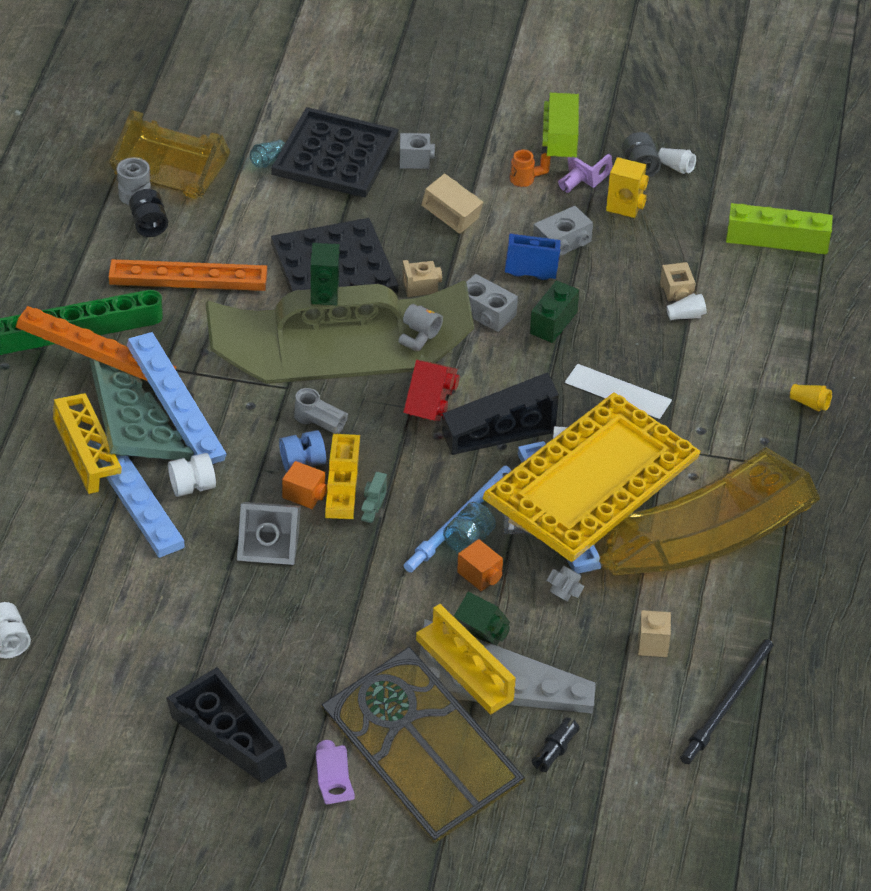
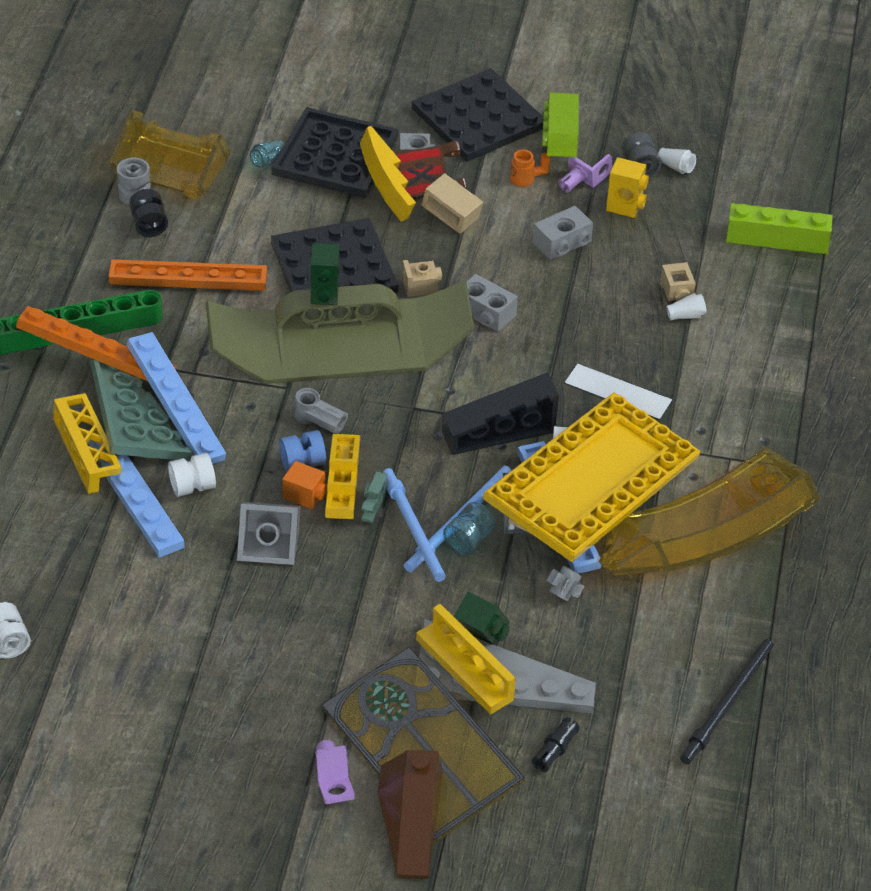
black wedge [166,667,287,783] -> none
light grey piece [399,304,443,352] -> none
red brick [403,360,460,421] -> none
orange brick [457,539,503,591] -> none
blue brick [505,234,561,280] -> none
dark green brick [530,280,580,343] -> none
tan brick [638,610,671,657] -> none
yellow cone [790,384,832,412] -> none
none -> yellow slope [360,126,416,222]
none -> reddish brown wedge [377,750,443,879]
none -> light blue bar [383,468,446,582]
none -> flag [394,141,467,199]
none -> black plate [412,68,543,162]

